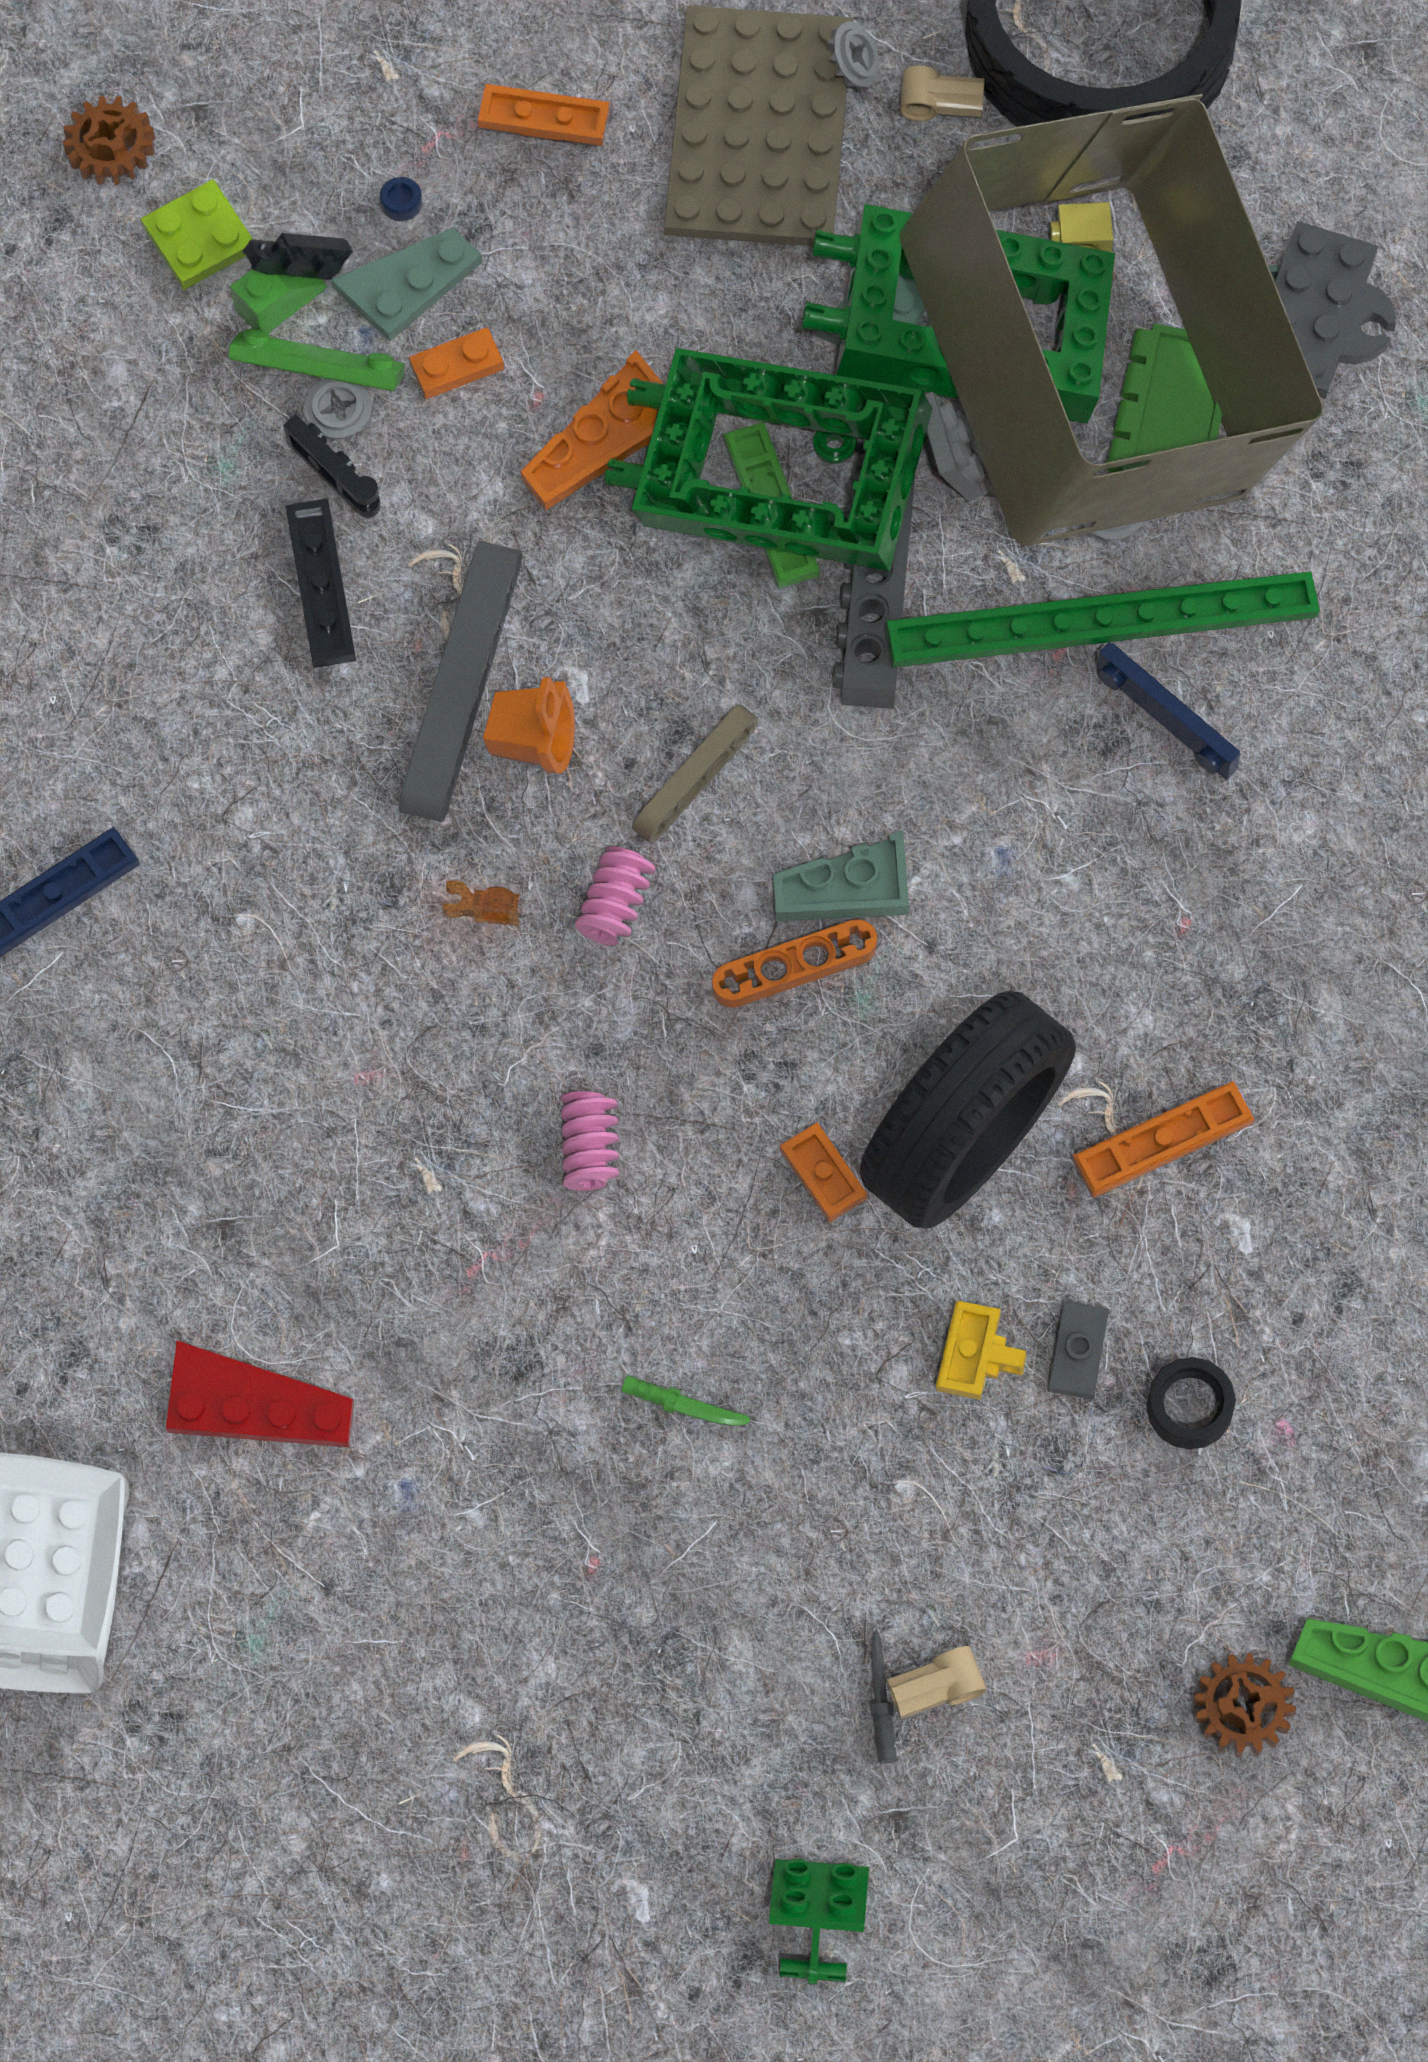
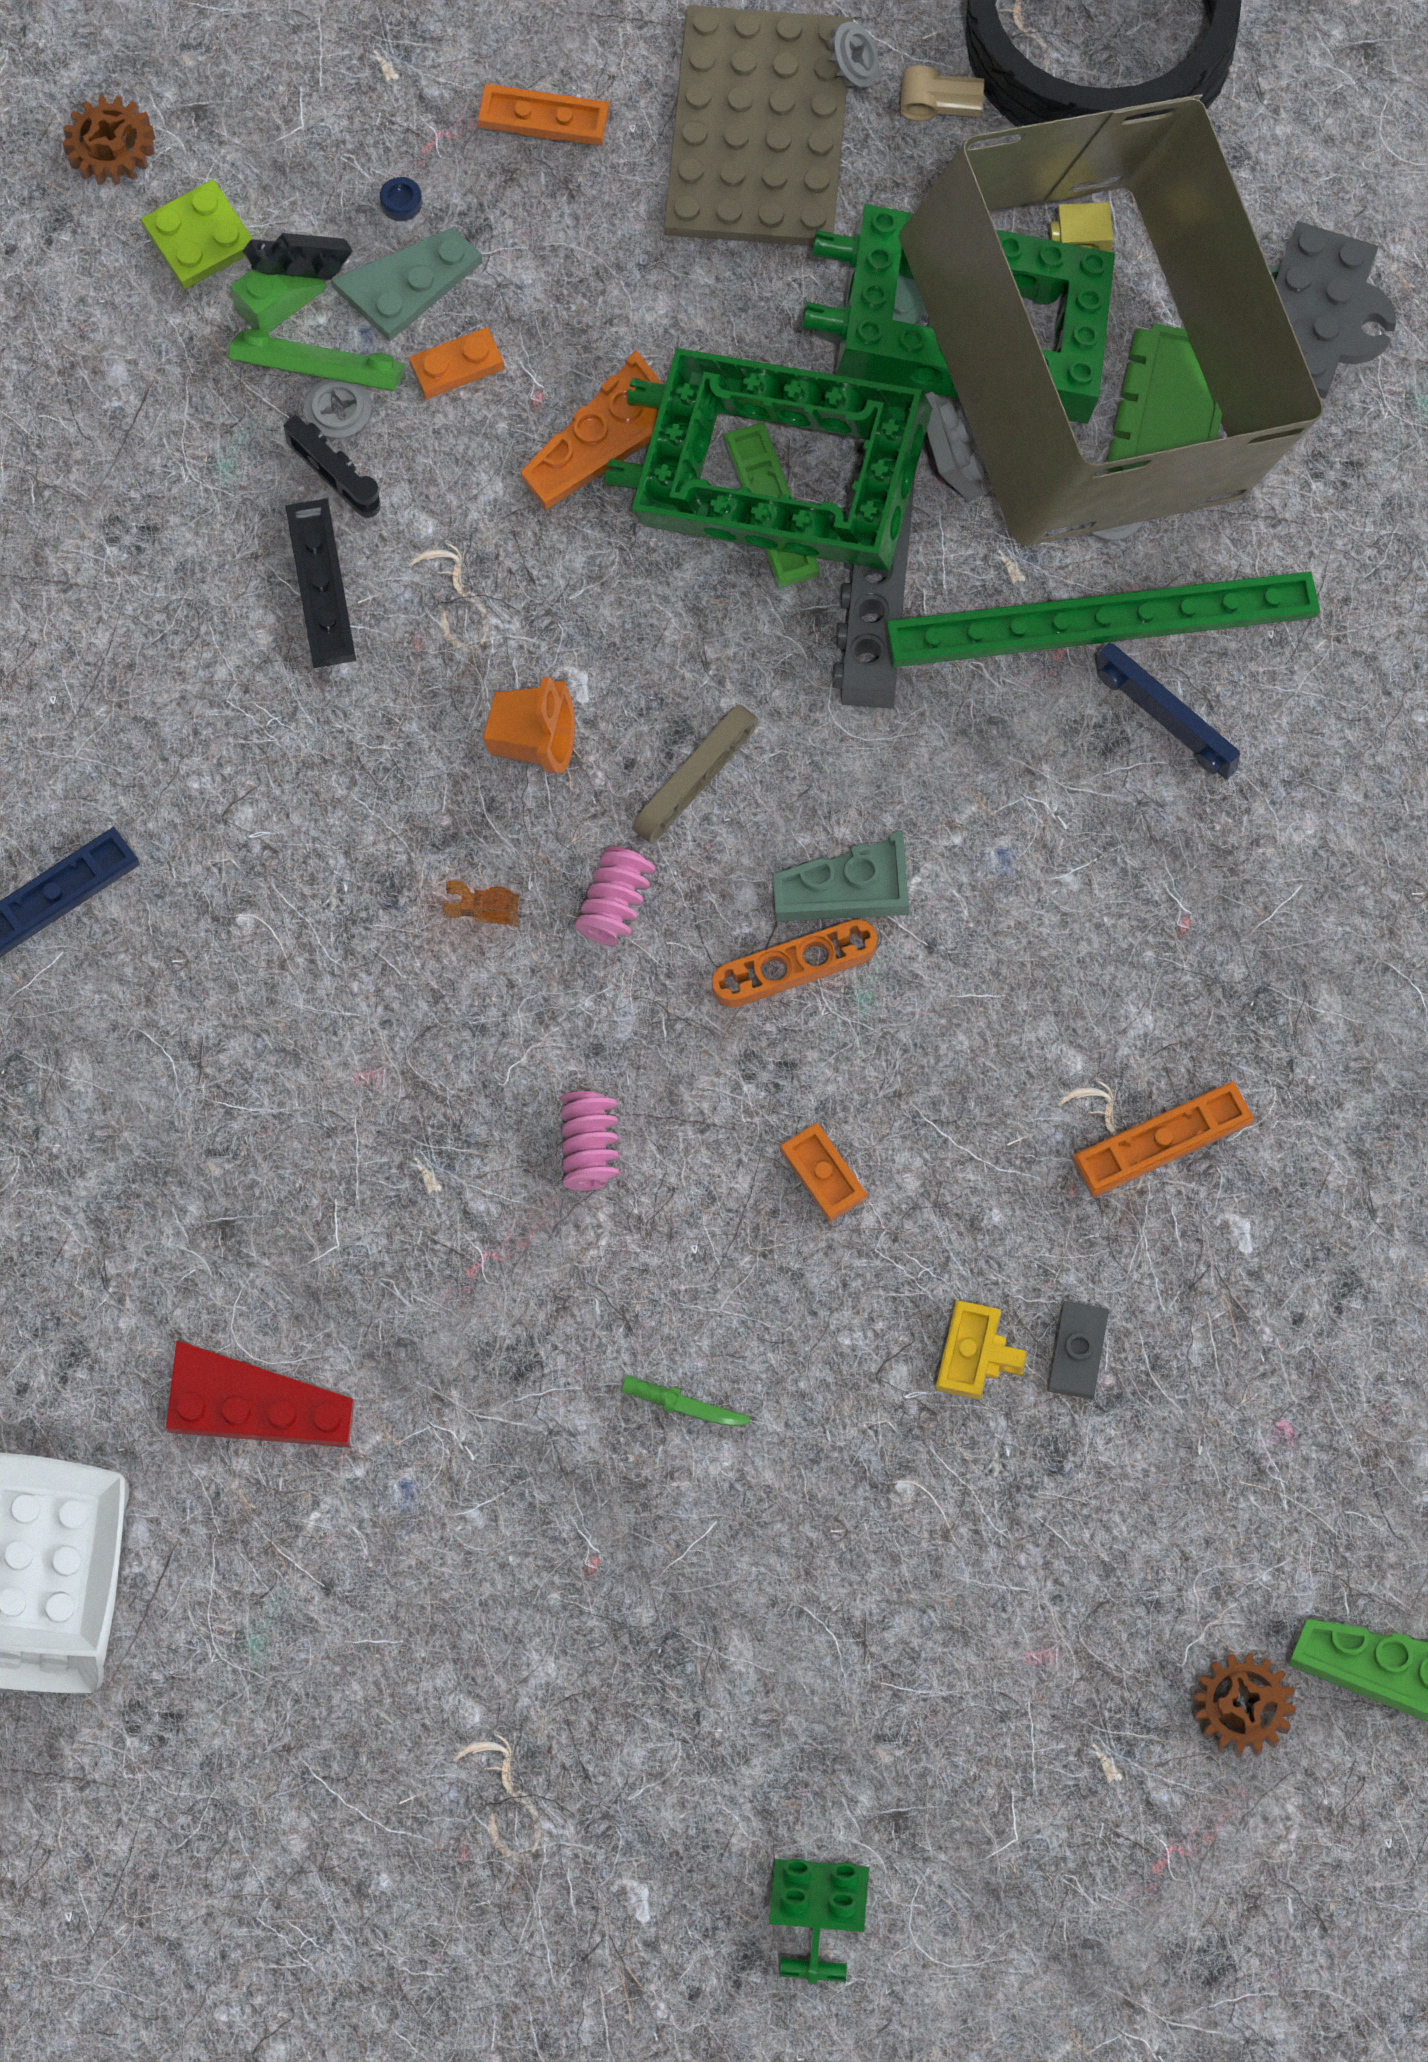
dark grey beam [399,541,522,822] -> none
green plate [813,430,856,464] -> none
black tyre [859,991,1076,1229] -> none
dark grey piece [870,1631,897,1764] -> none
tan piece [887,1646,987,1720] -> none
black tyre [1146,1357,1236,1450] -> none

